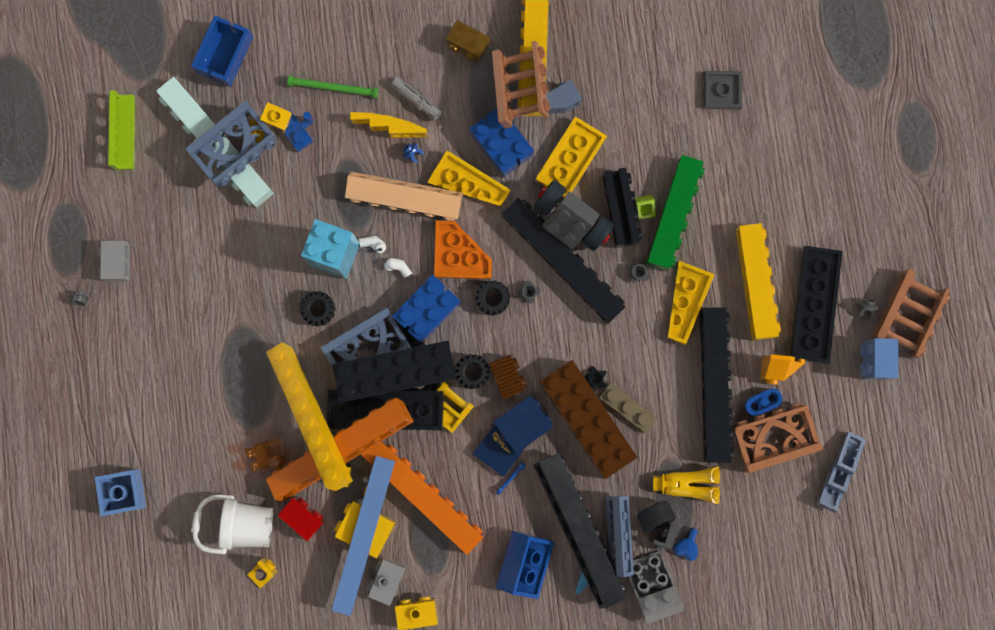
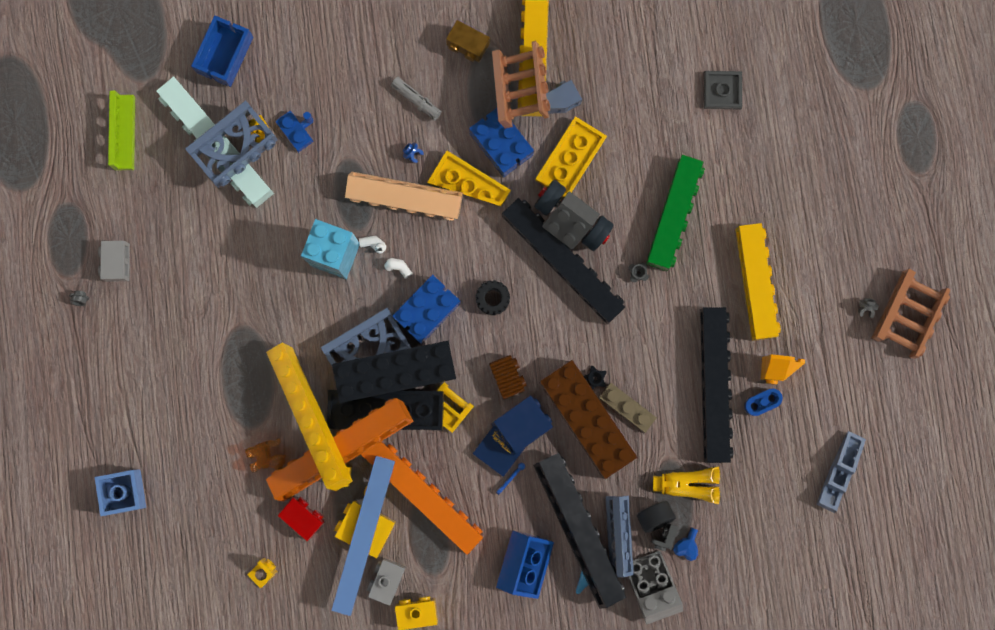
white piece [191,495,273,554] -> none
yellow bracket [260,102,292,134] -> none
bright green bar [287,75,379,99] -> none
black tyre [299,291,336,327] -> none
yellow slope [350,112,428,138] -> none
orange plate [434,220,492,279] -> none
black tyre [455,354,490,389] -> none
dark grey plate [518,281,540,303] -> none
black brick [602,167,642,248] -> none
lime slope [634,195,656,220] -> none
yellow wing [668,261,715,345] -> none
nougat fence [732,403,823,473] -> none
black plate [790,246,843,364] -> none
medium blue brick [860,338,898,380] -> none

